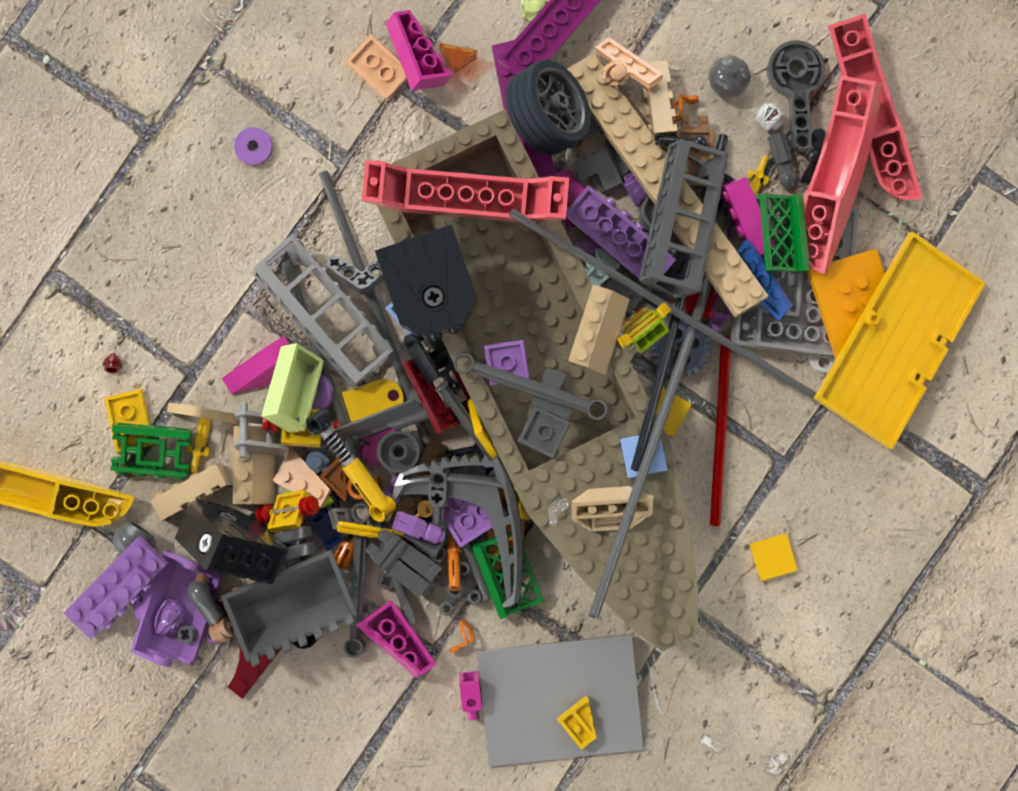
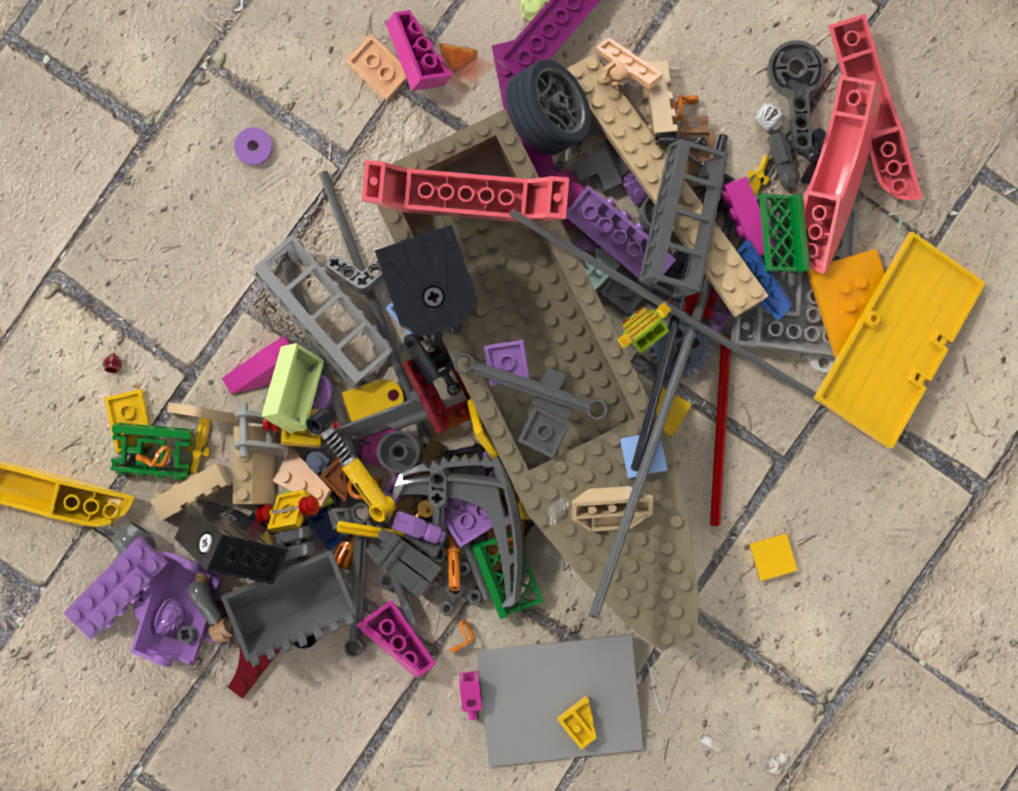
dark grey axle [435,380,493,460] -> none
tan slope [567,284,630,375] -> none
dark grey piece [708,55,751,98] -> none
none -> orange piece [135,446,171,467]

